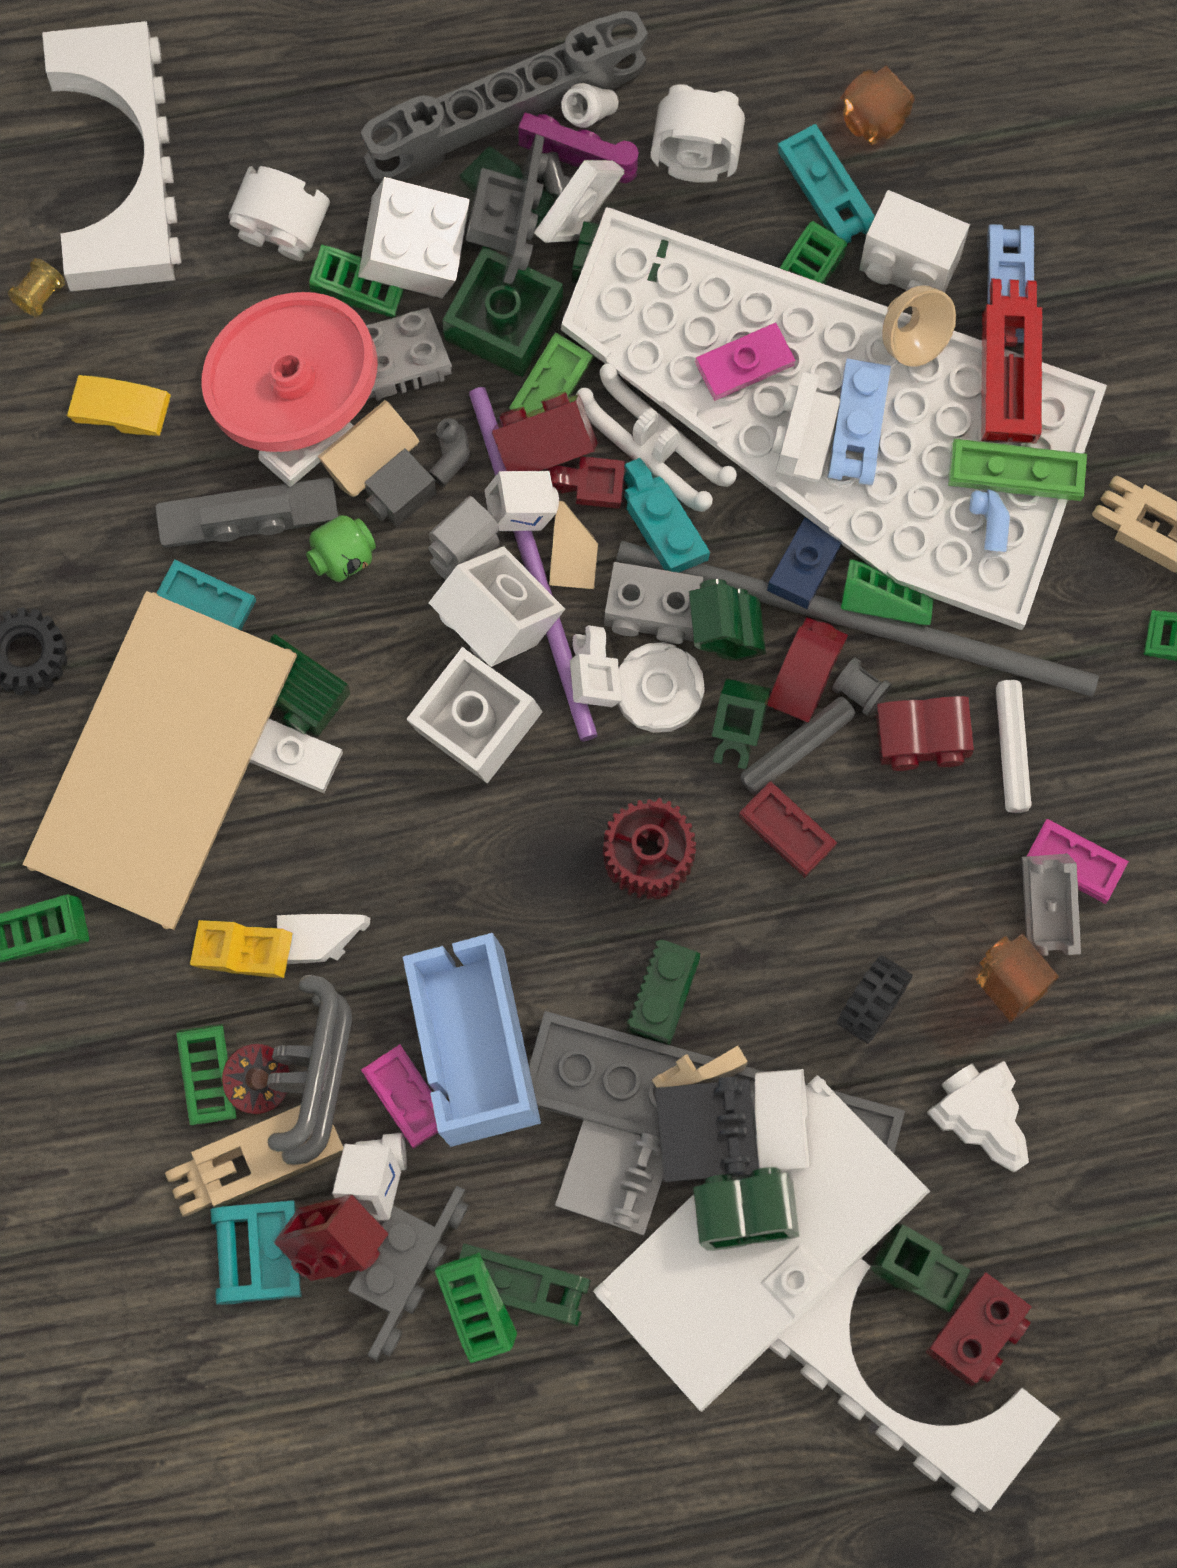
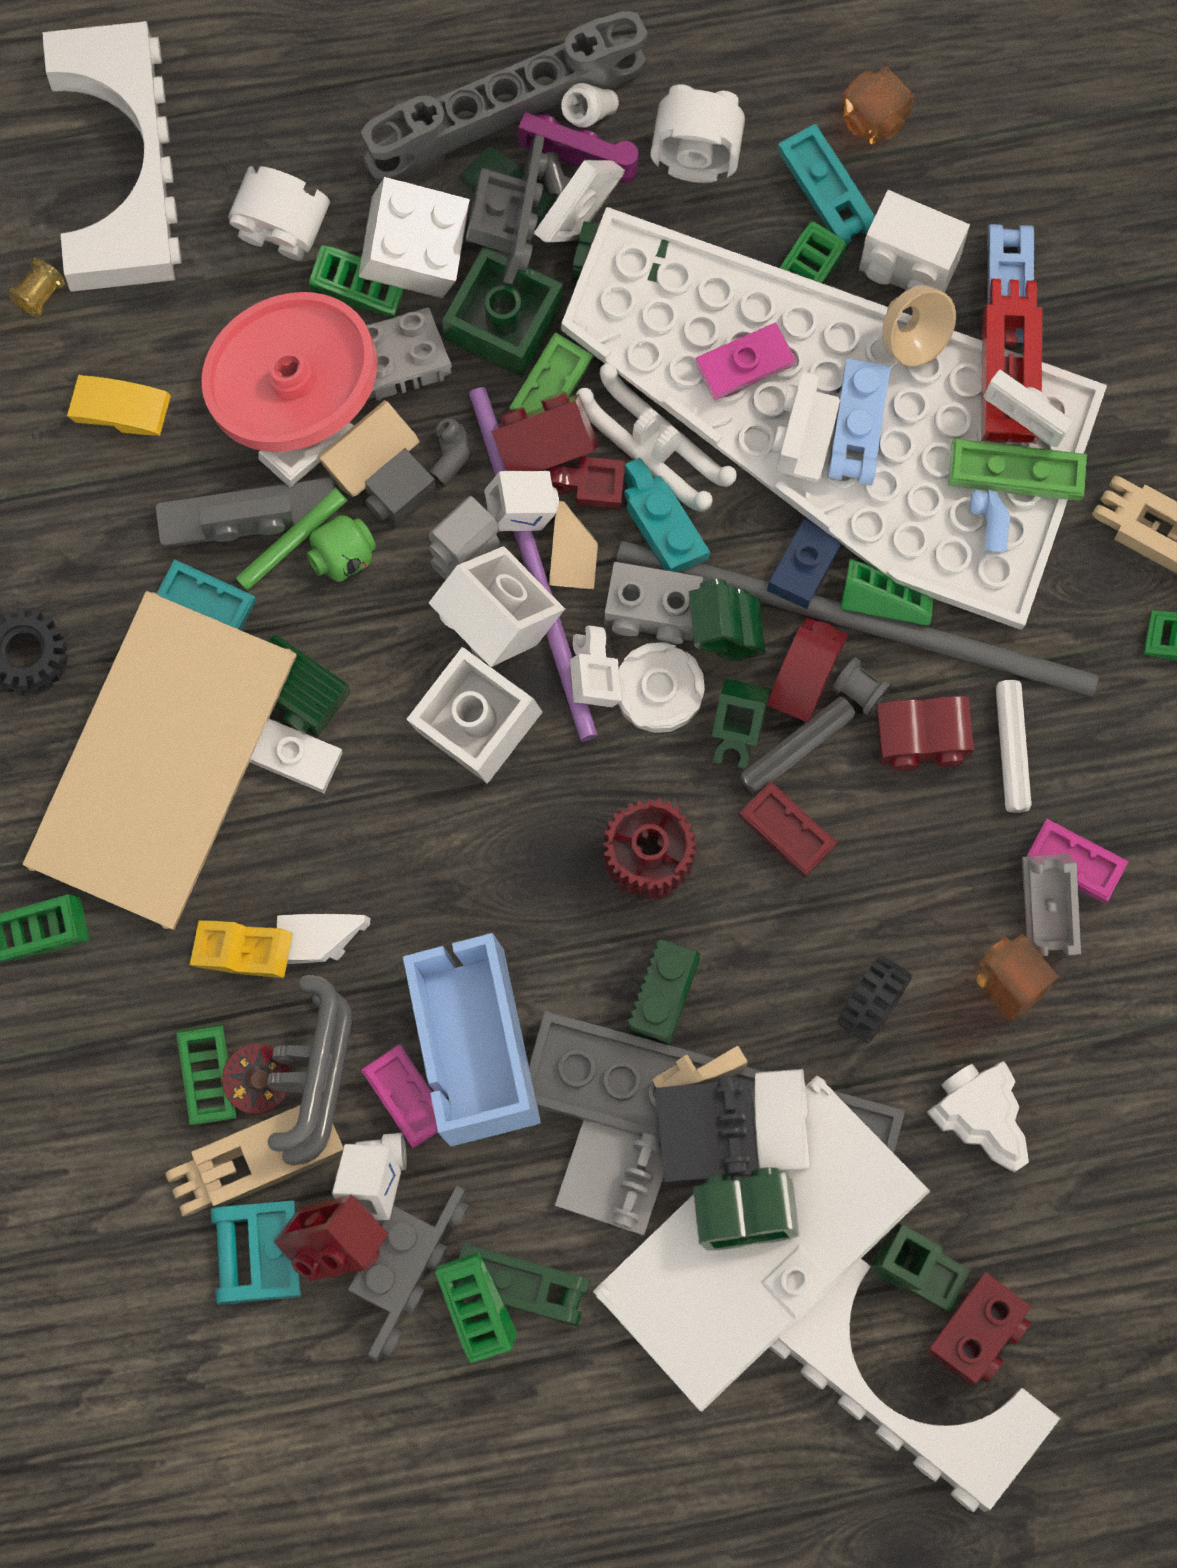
none -> bright green bar [236,487,348,591]
none -> white plate [983,369,1074,448]

